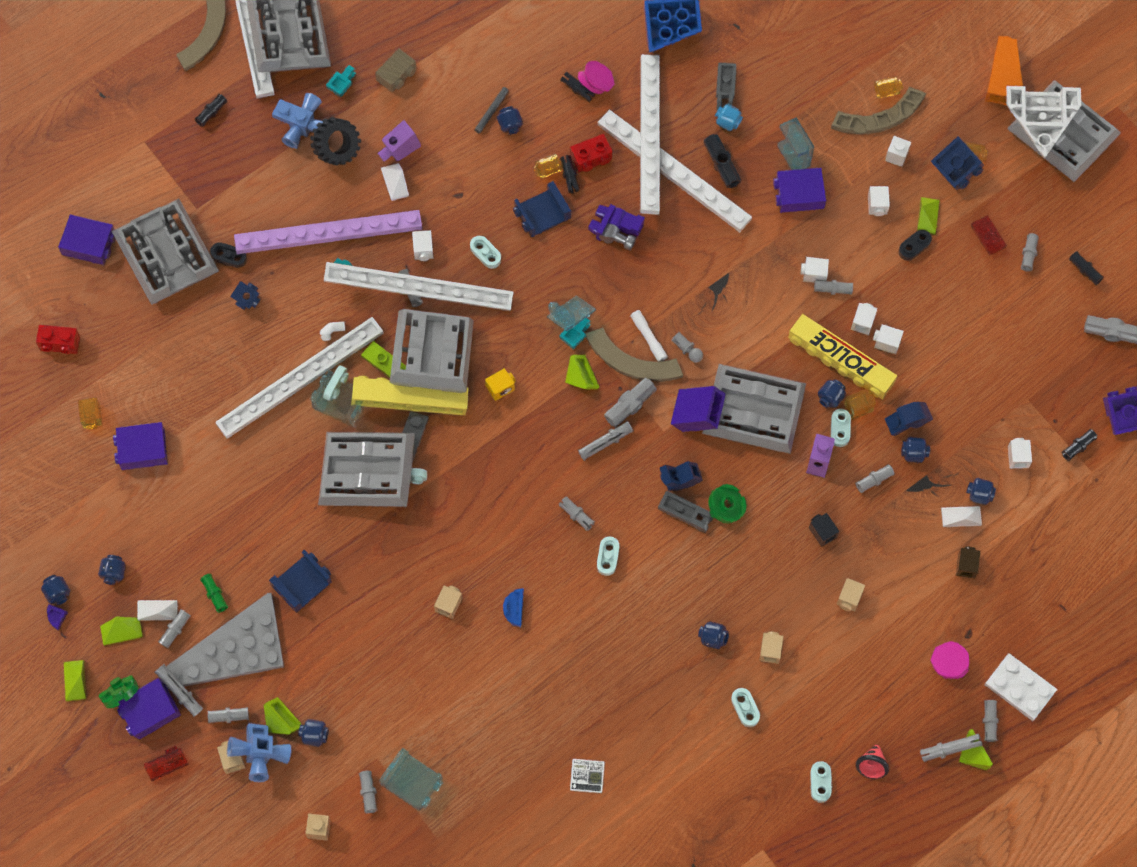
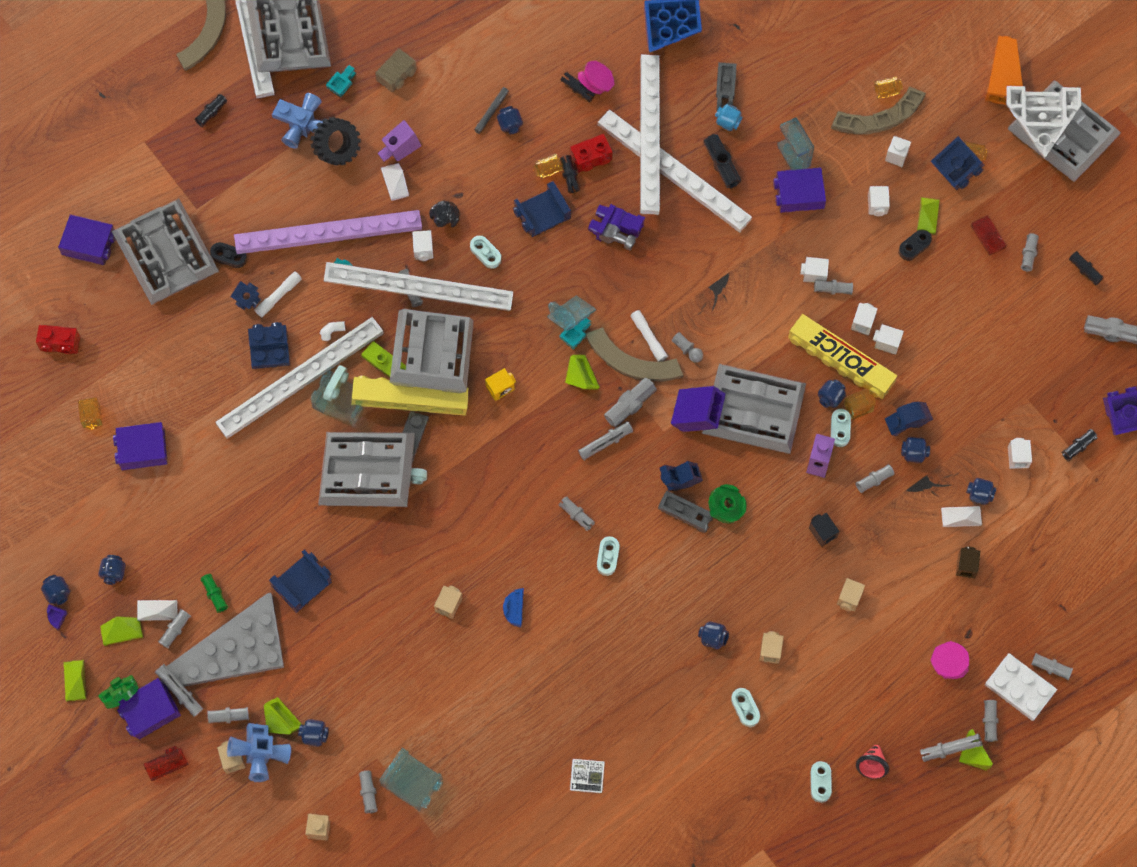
none -> dark blue plate [248,322,290,369]
none -> white piece [254,271,302,318]
none -> black hair [429,200,460,228]
none -> light grey pin [1031,653,1073,680]

